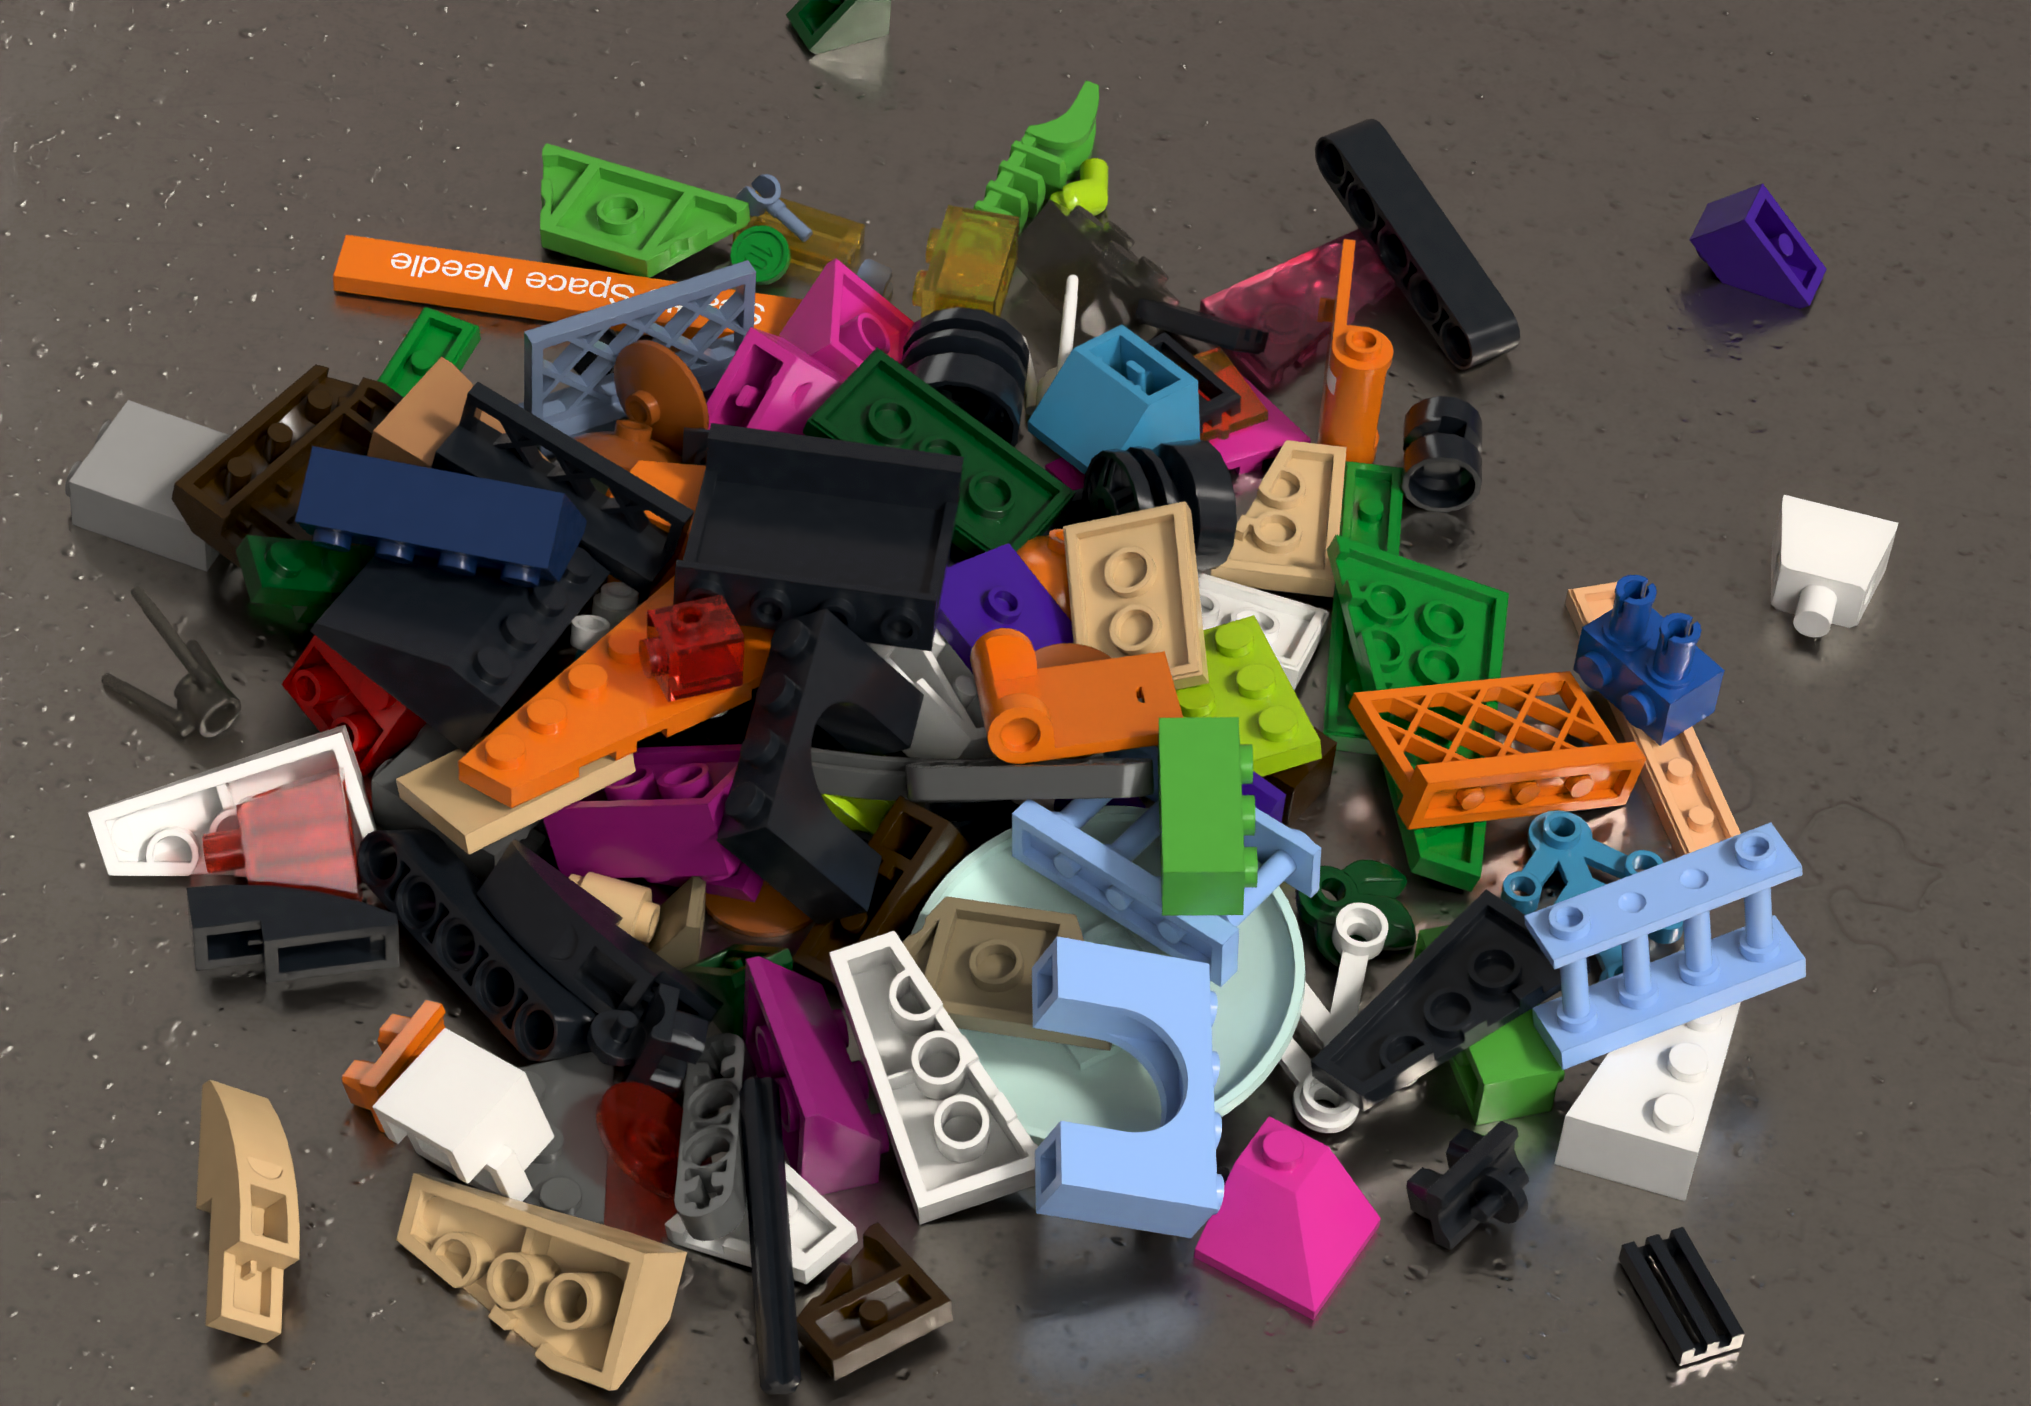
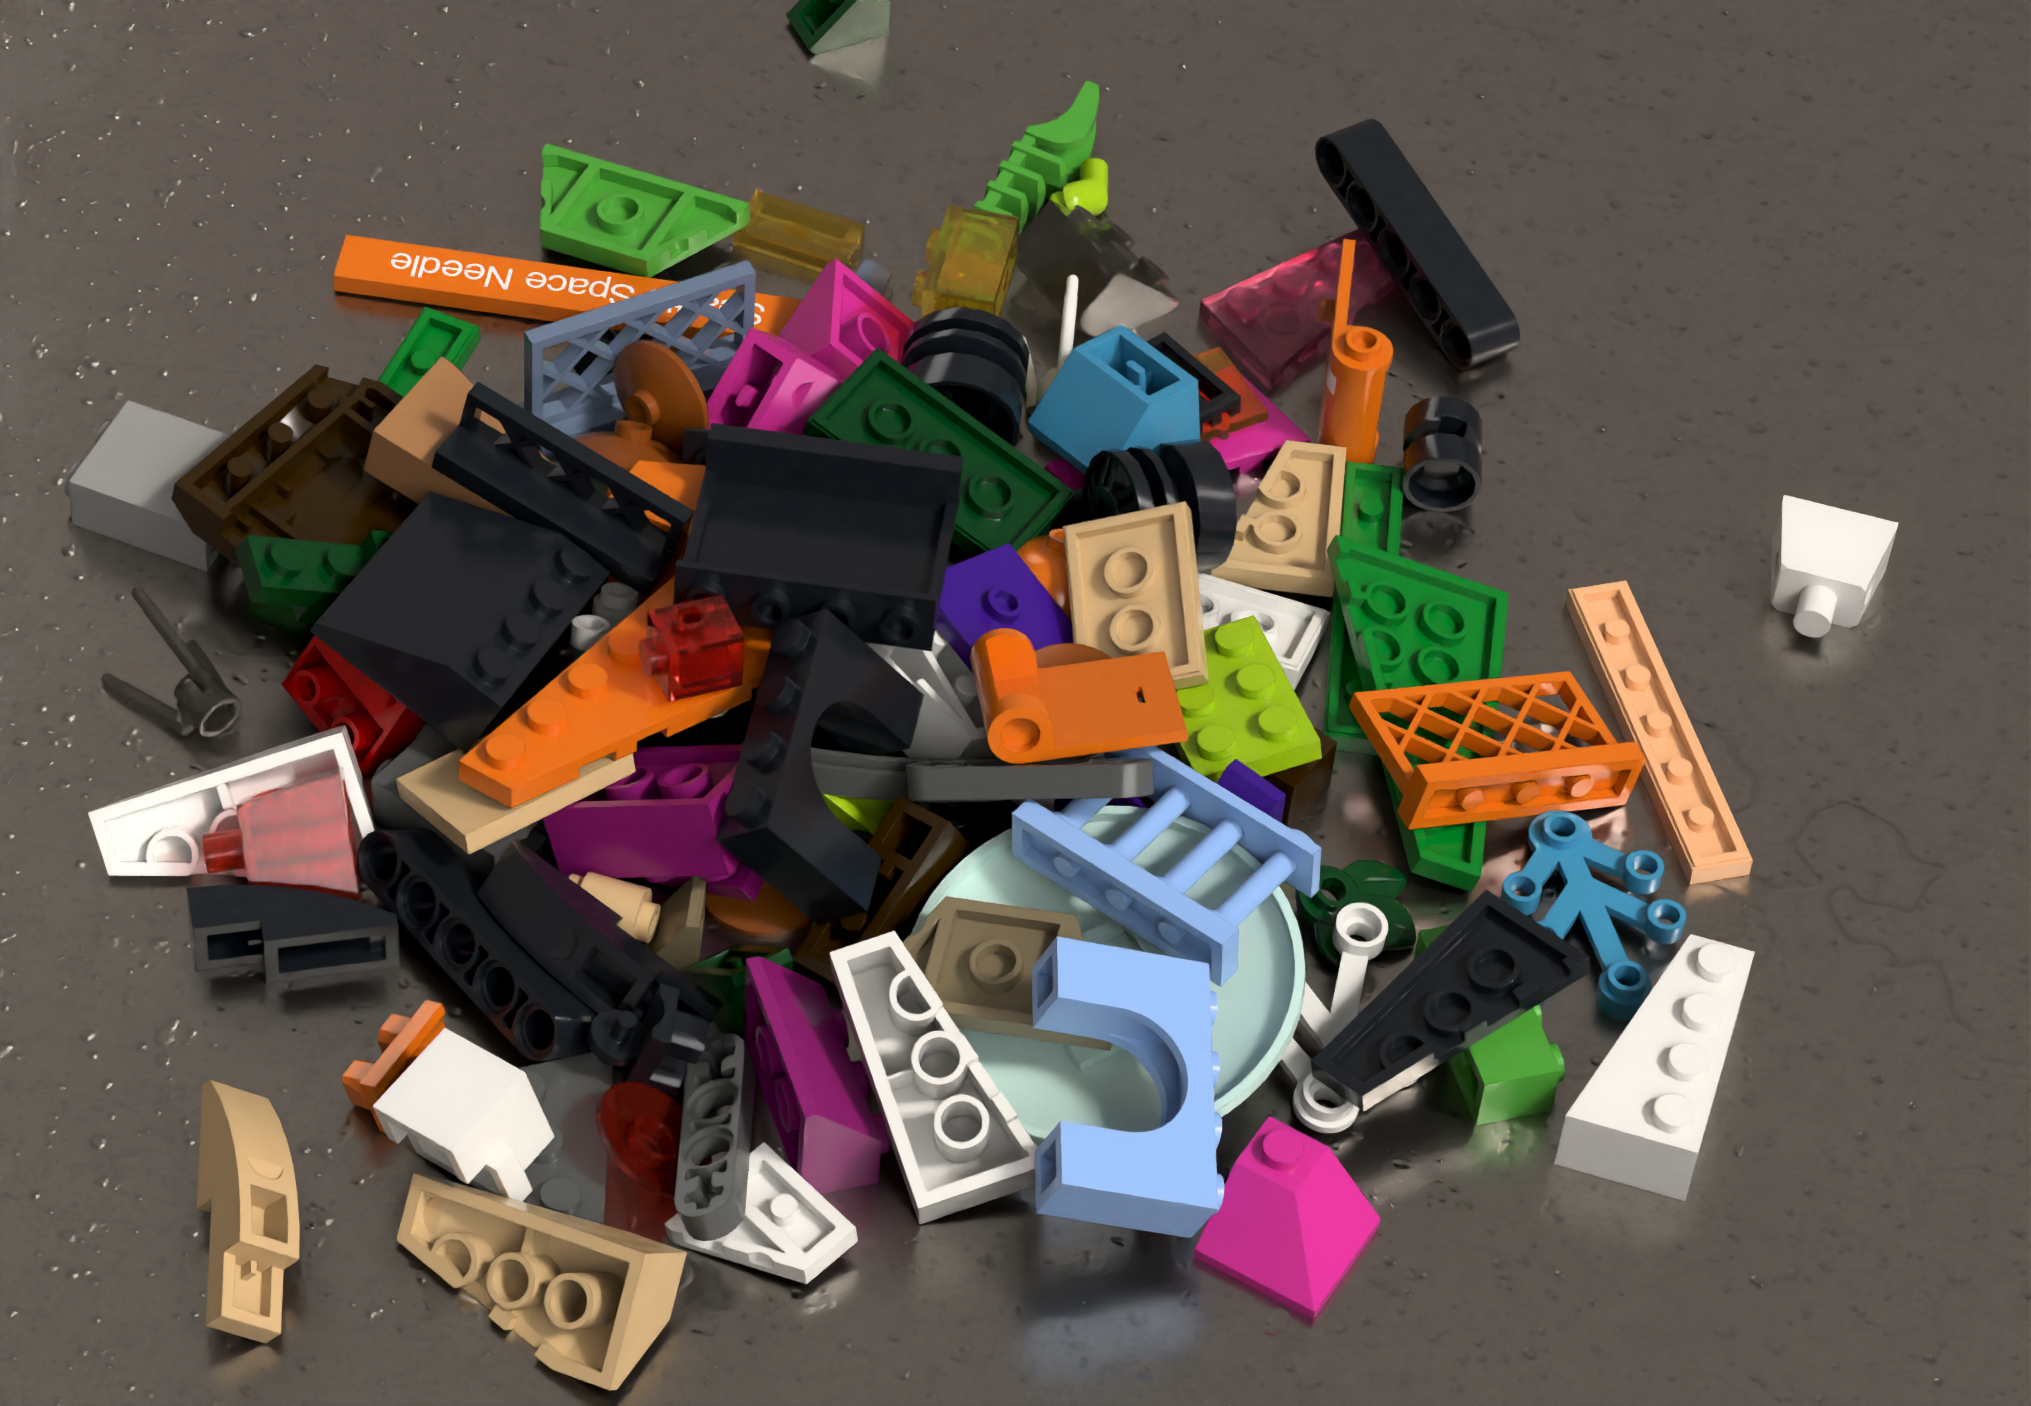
dark blue slope [295,446,587,588] -> none
green piece [730,225,791,286] -> none
sand blue hand [736,174,813,242] -> none
black axle [739,1076,801,1395] -> none
dark brown wing [797,1222,953,1381] -> none
black tile [1135,298,1269,355] -> none
bright green brick [1158,717,1258,916] -> none
black hips [1406,1121,1529,1250] -> none
light blue fence [1524,822,1806,1070] -> none
blue brick [1573,575,1725,746] -> none
black tile [1619,1227,1745,1366] -> none
dark purple slope [1689,183,1827,309] -> none

